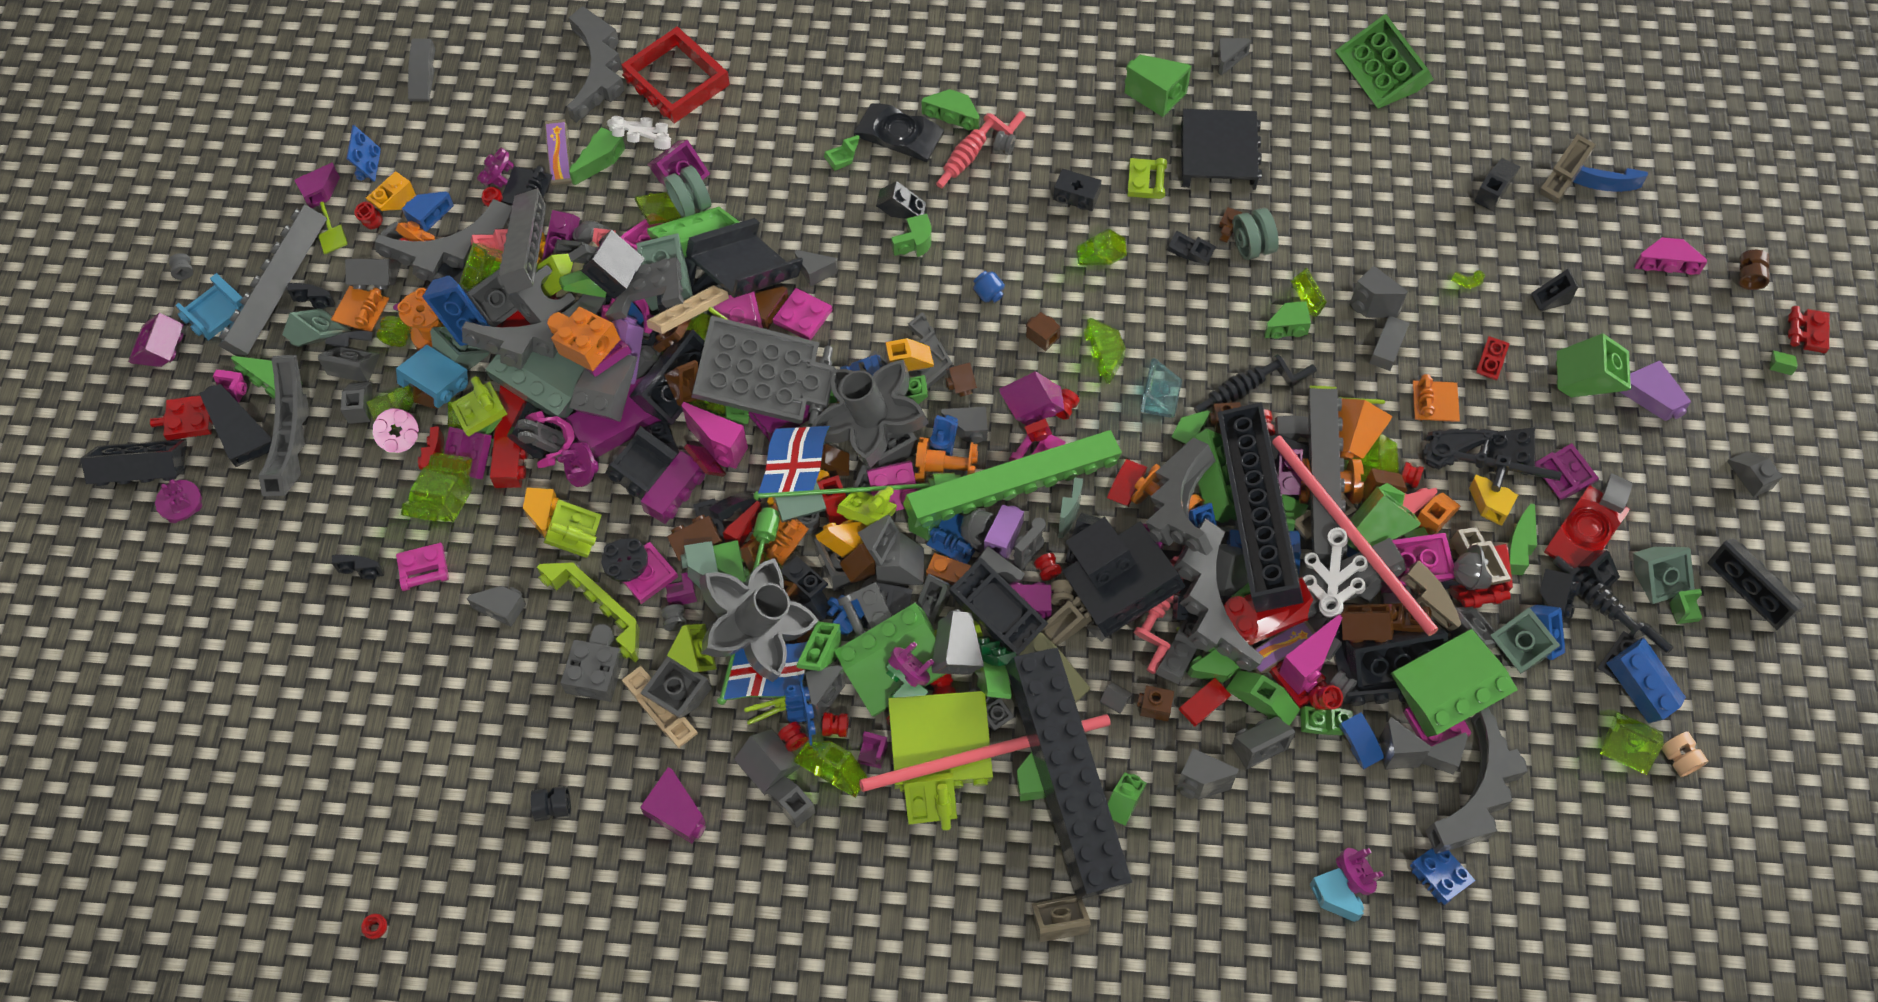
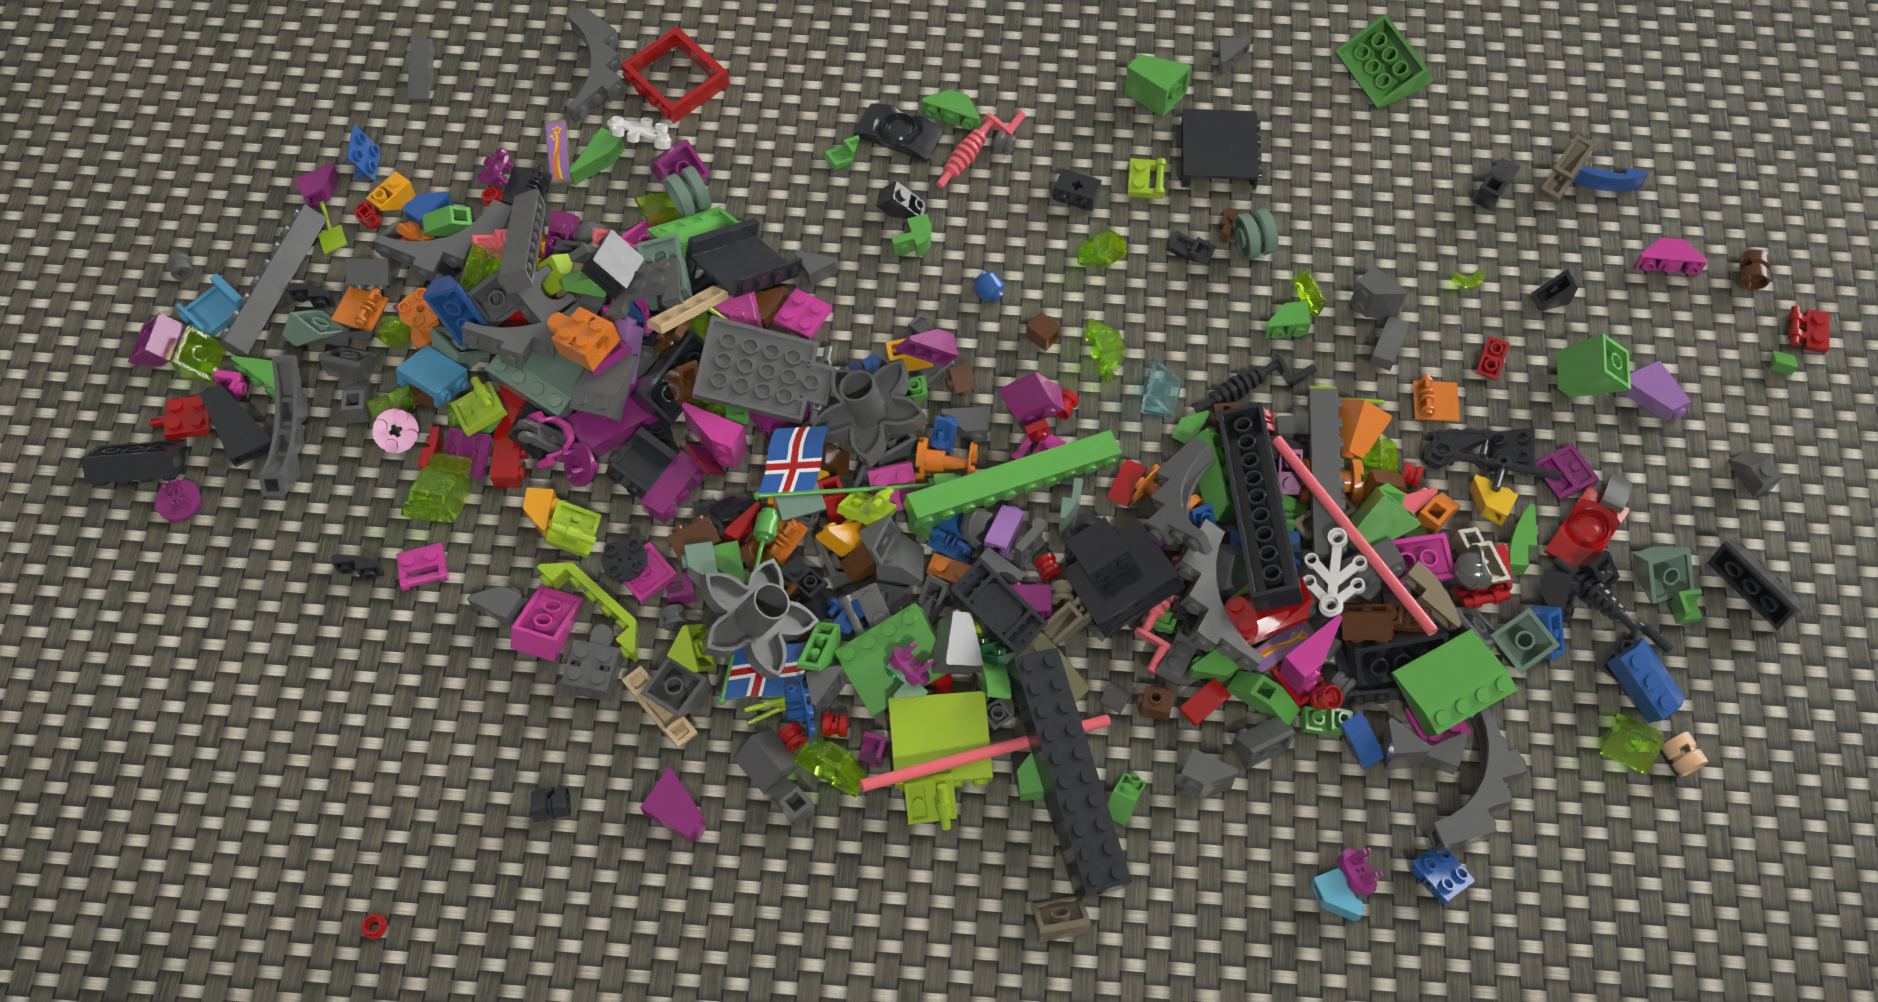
none -> clear neon green slope [171,325,226,383]
none -> bright green slope [422,205,472,237]
none -> dark pink slope [510,585,584,662]
none -> magenta slope [895,329,959,367]
none -> bright green plate [1152,607,1177,634]

